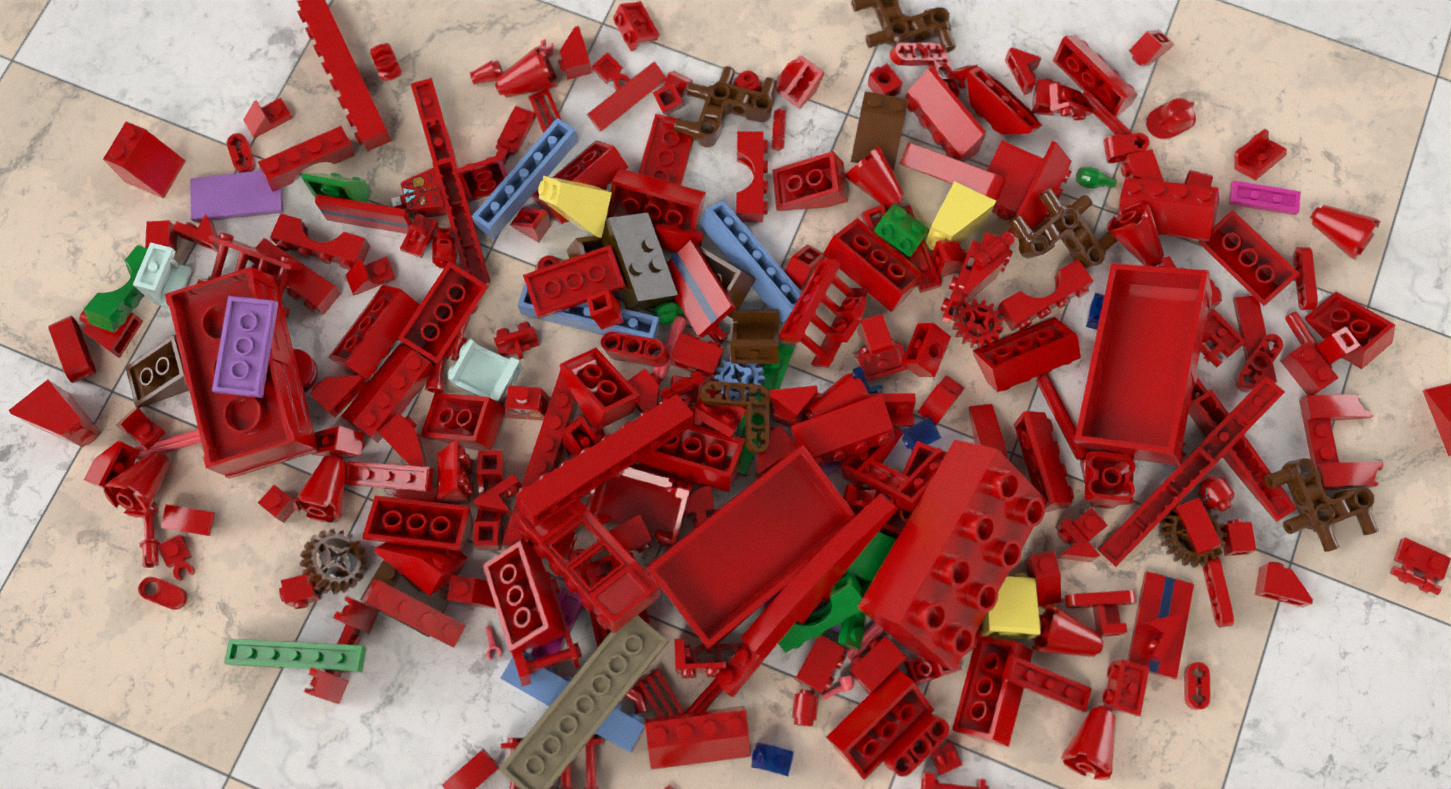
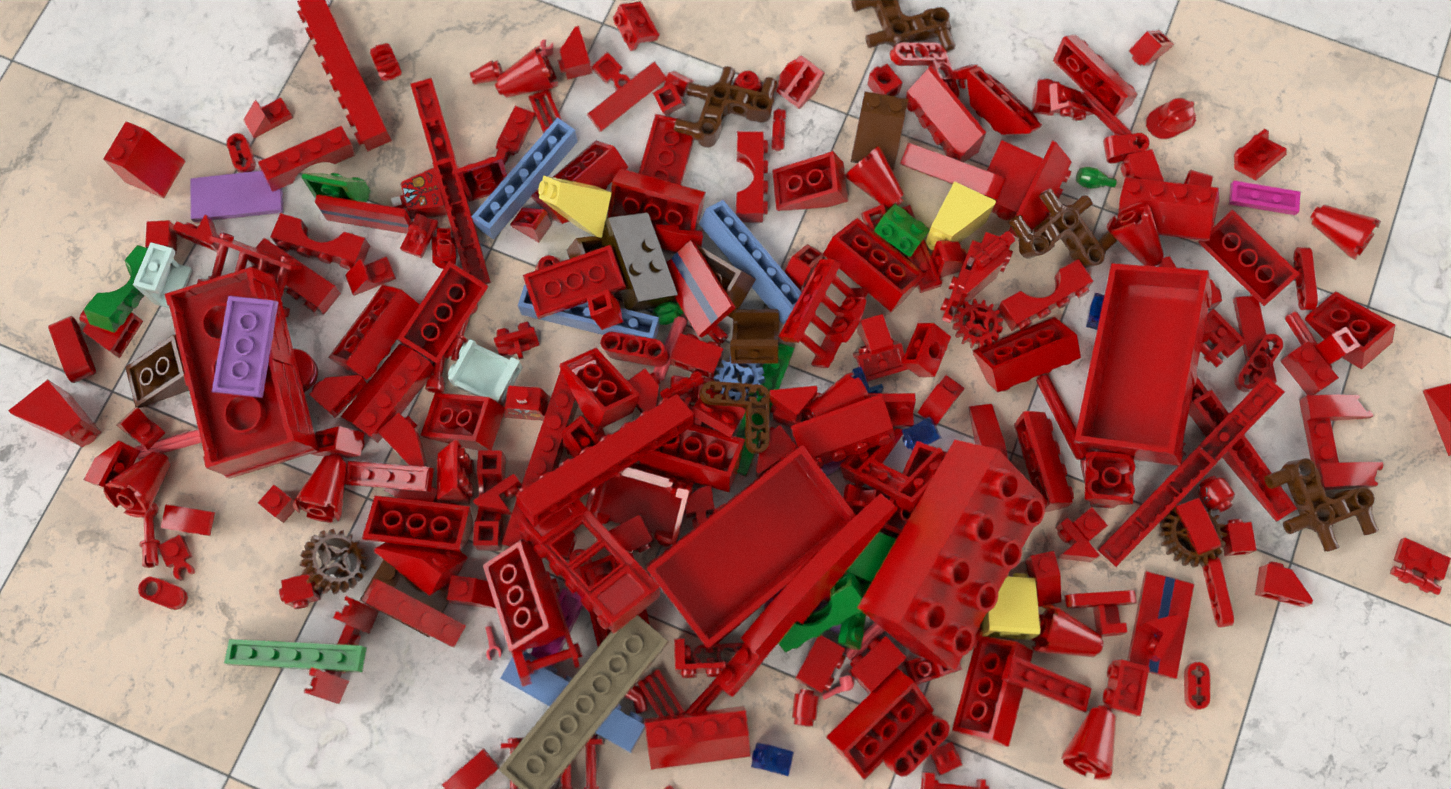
red slope [1005,47,1041,95] -> none

